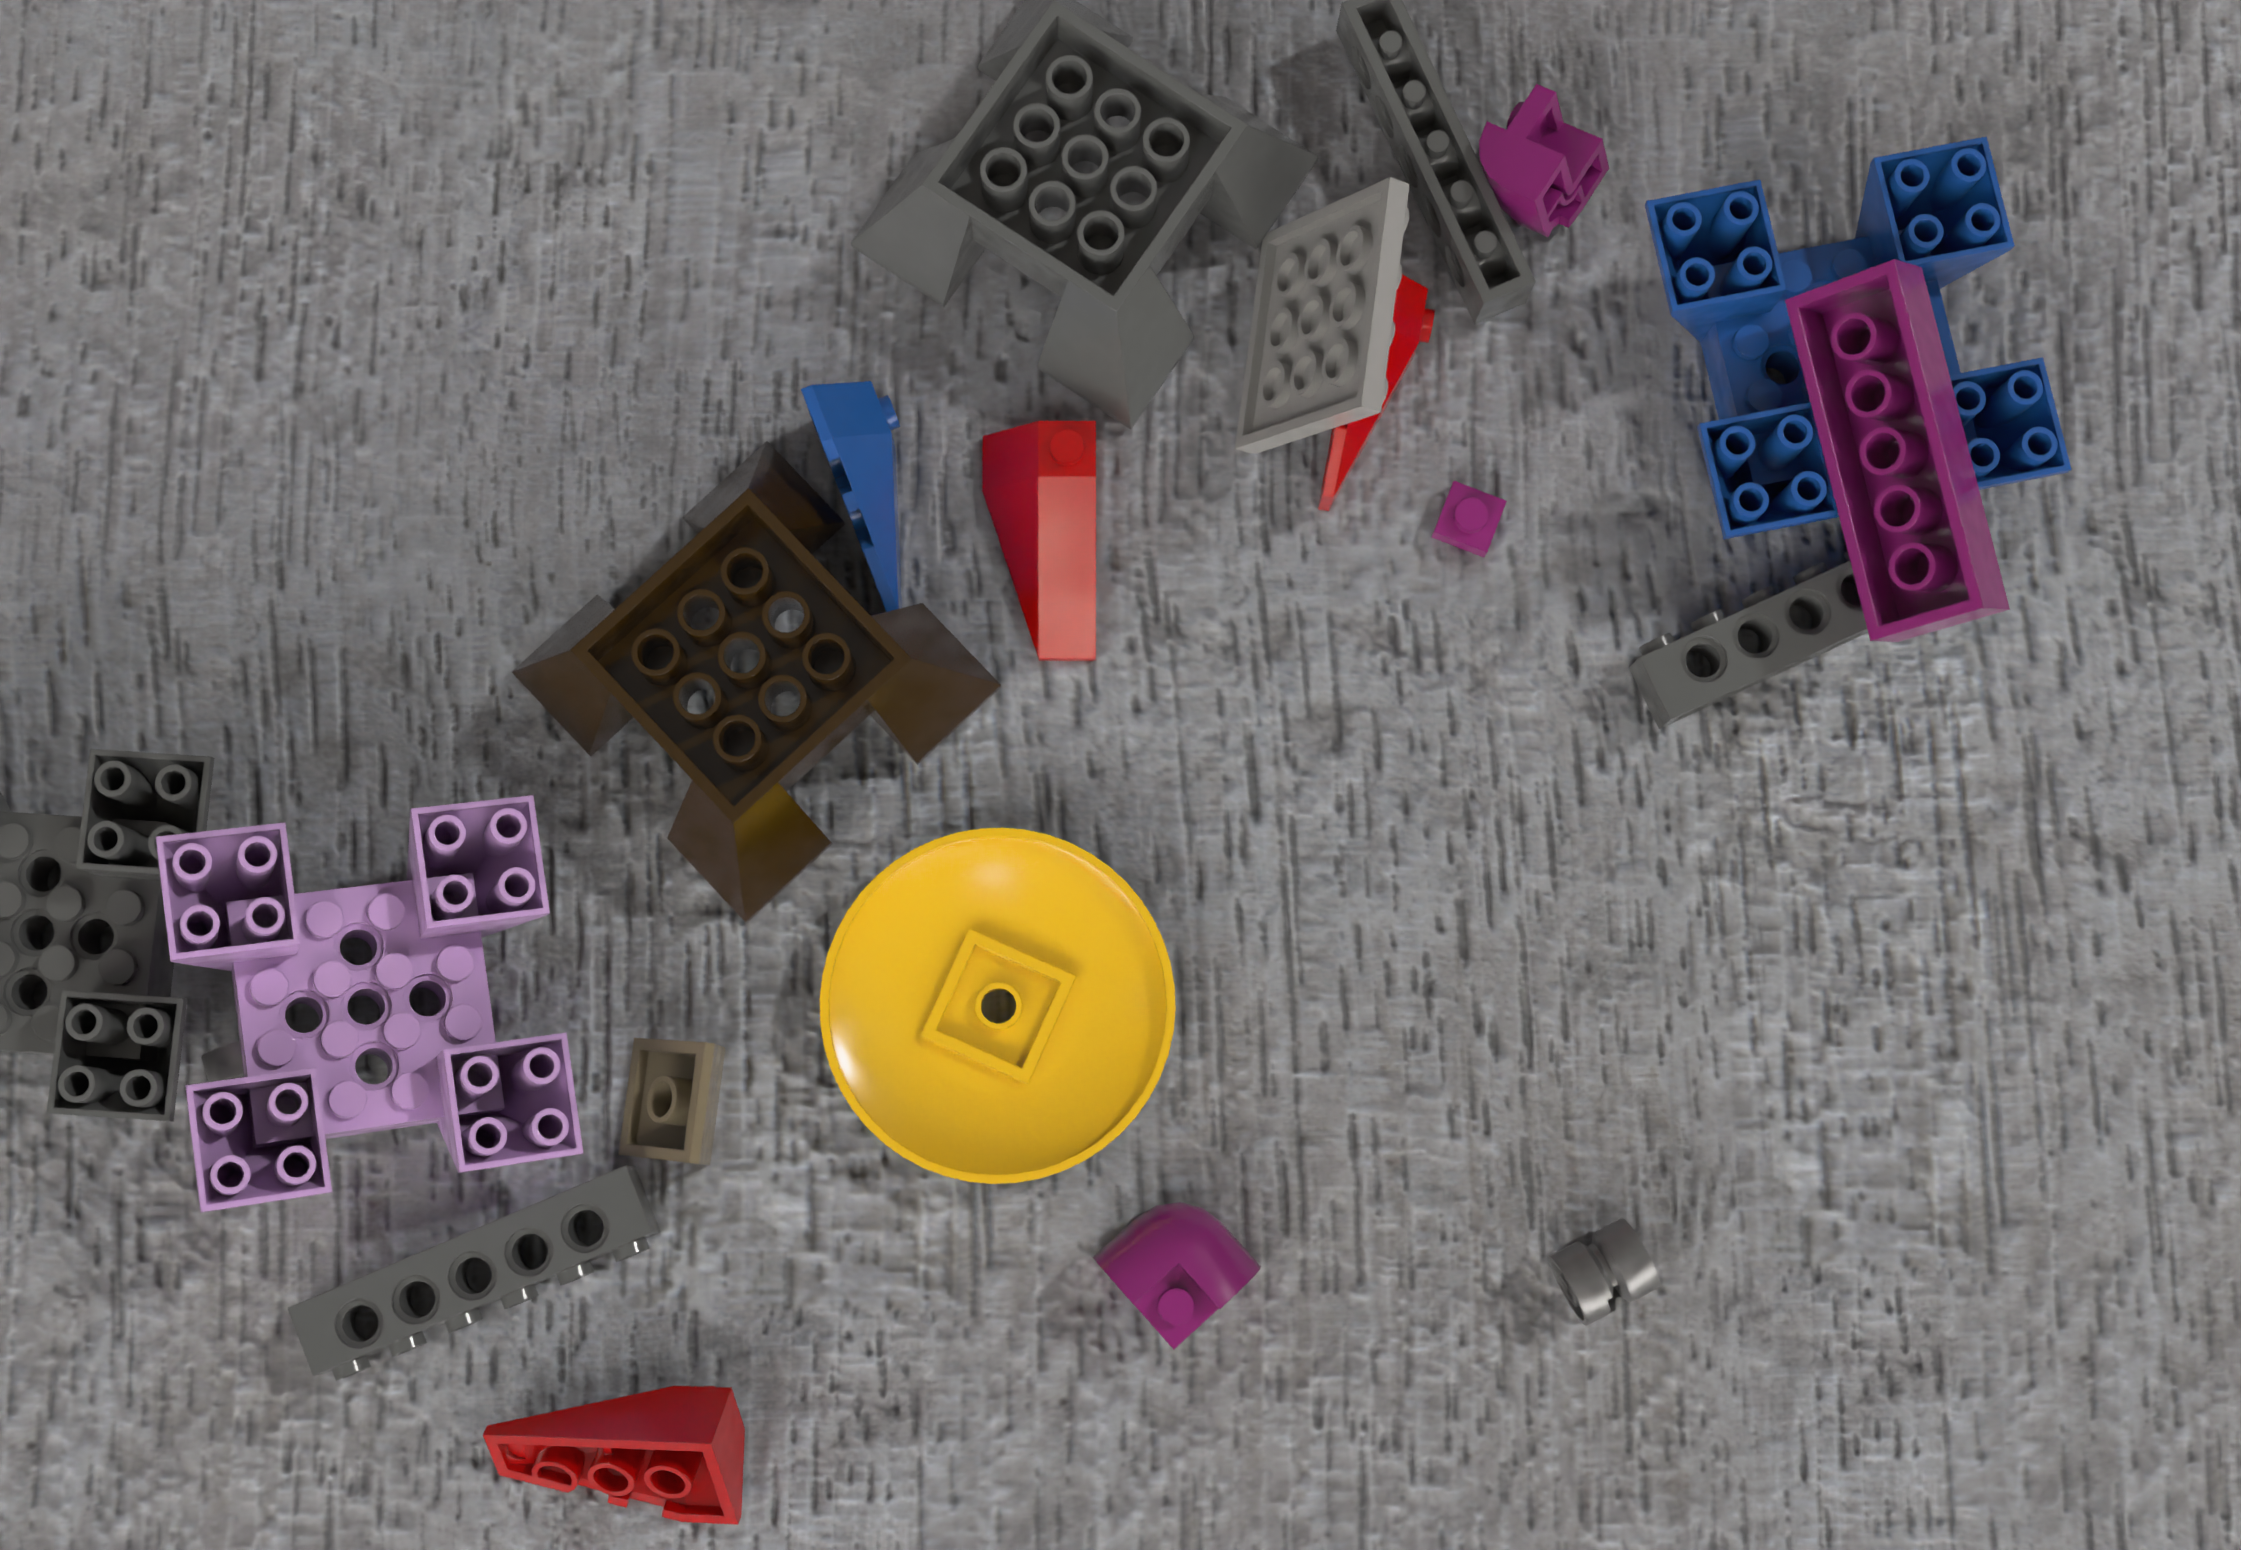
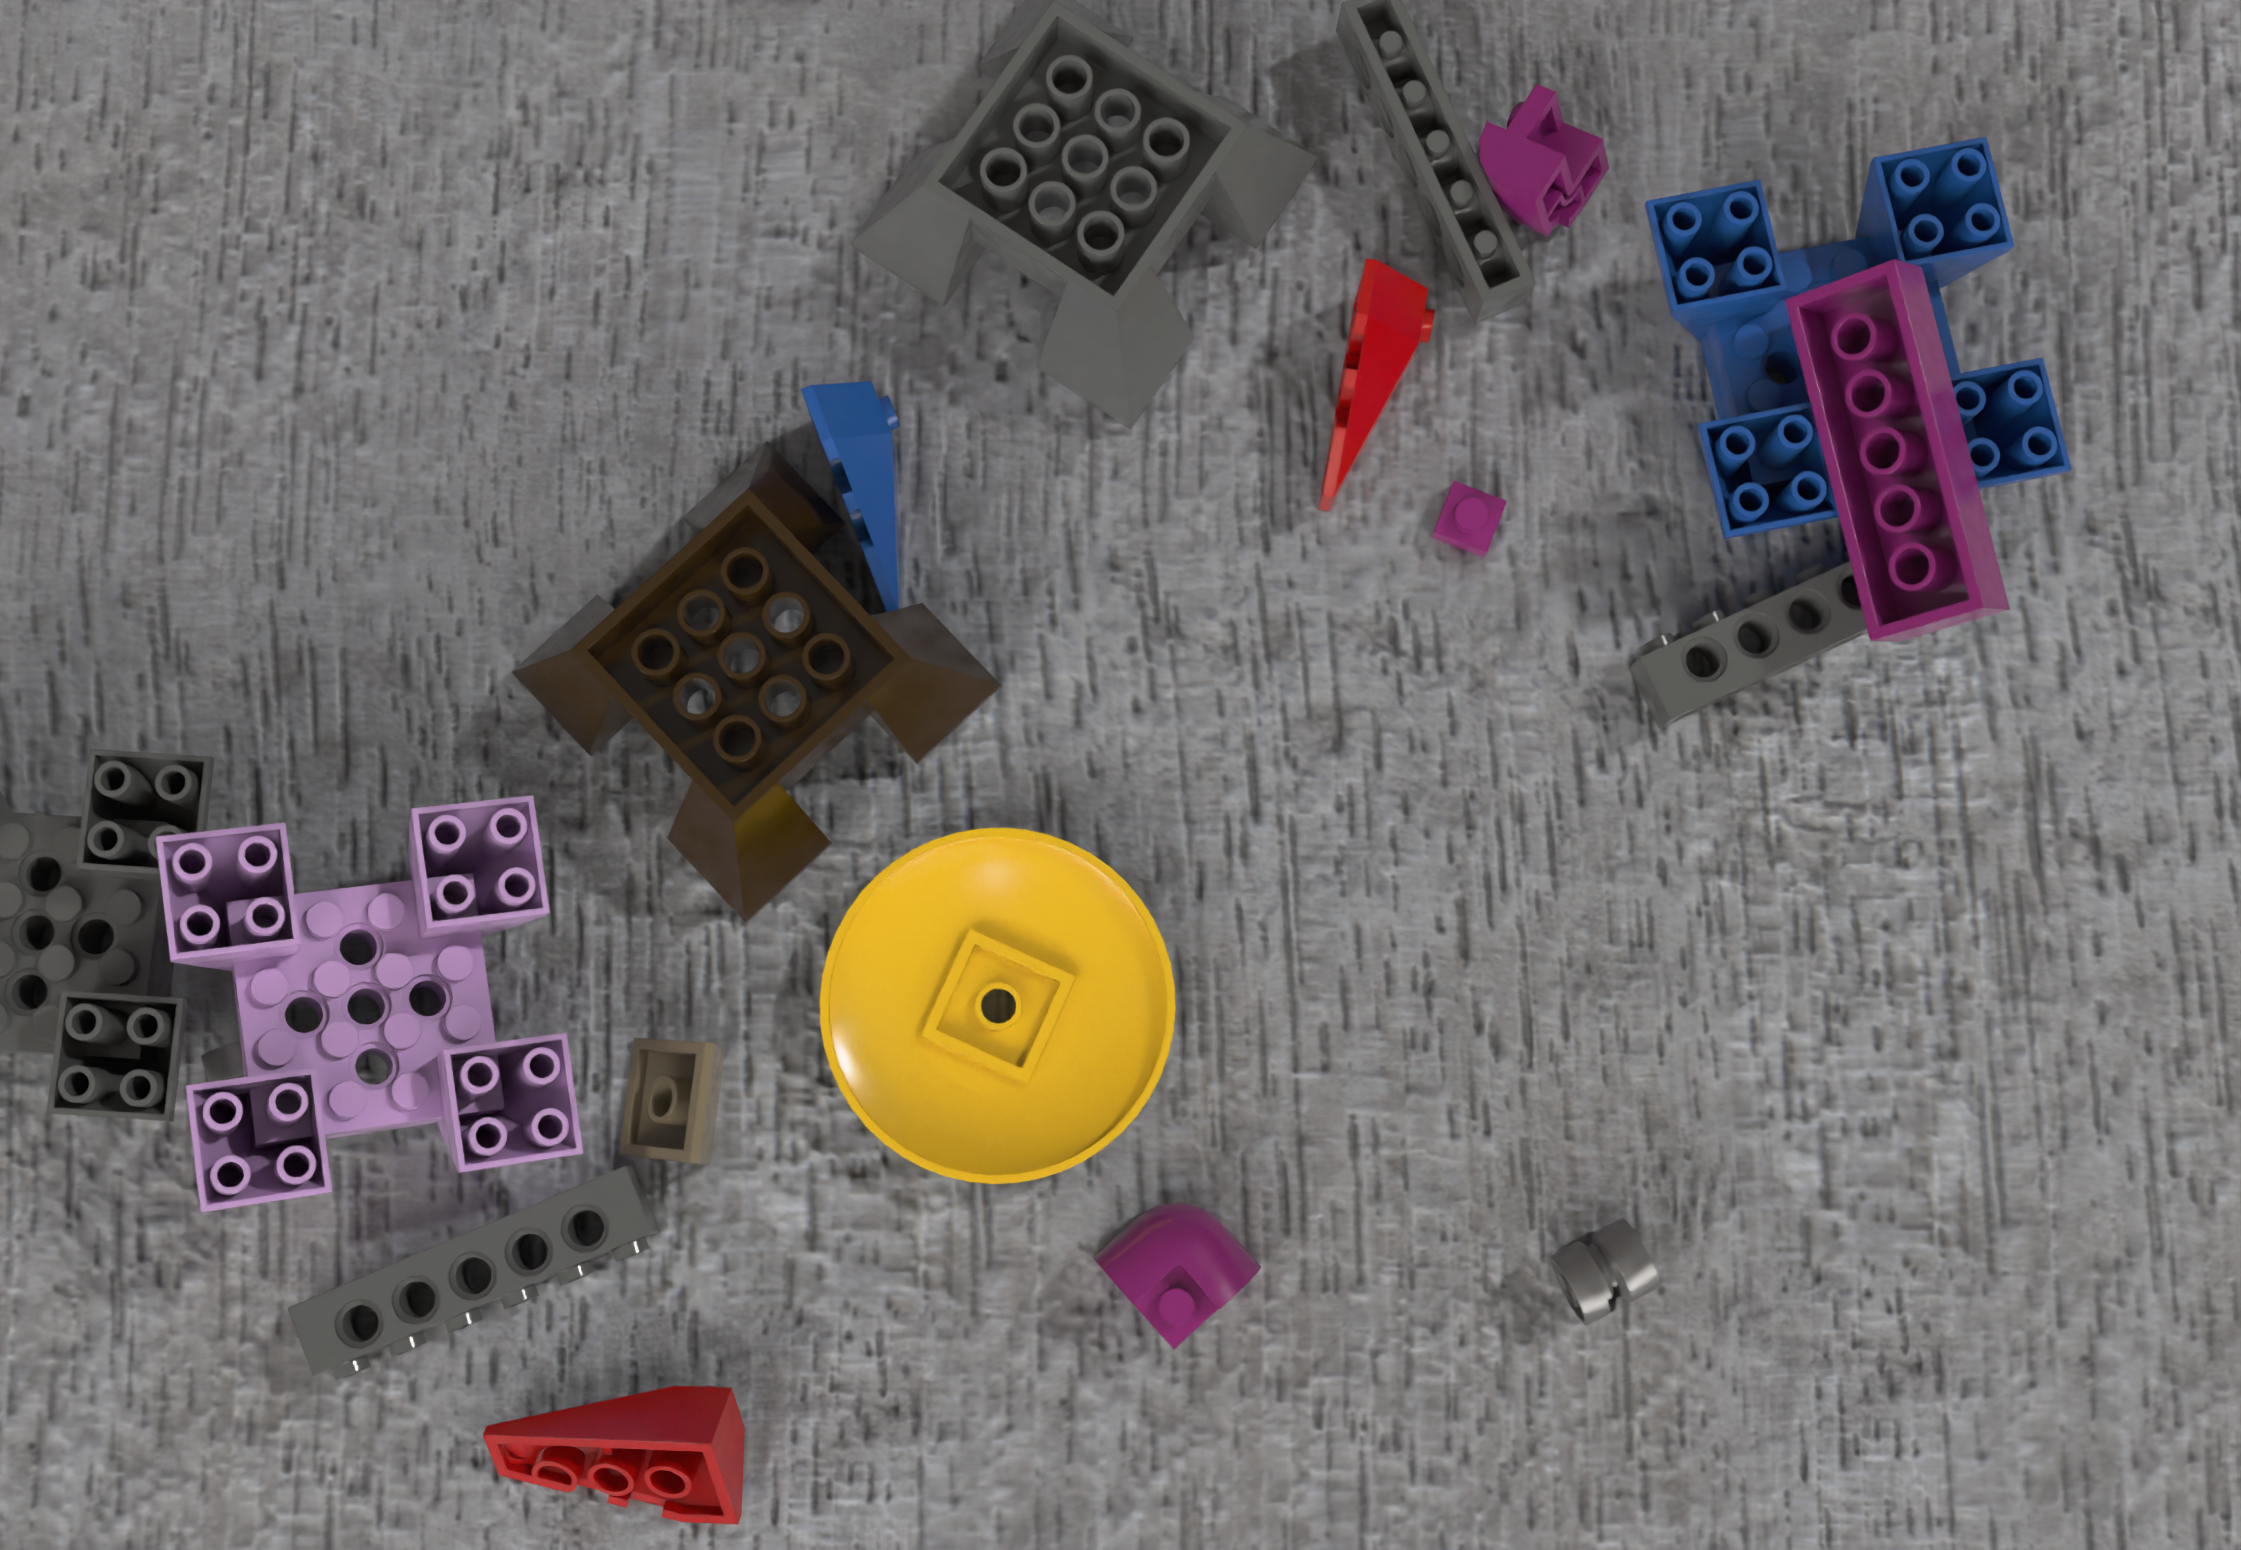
red wedge [982,421,1096,661] -> none
light grey plate [1235,177,1410,454] -> none

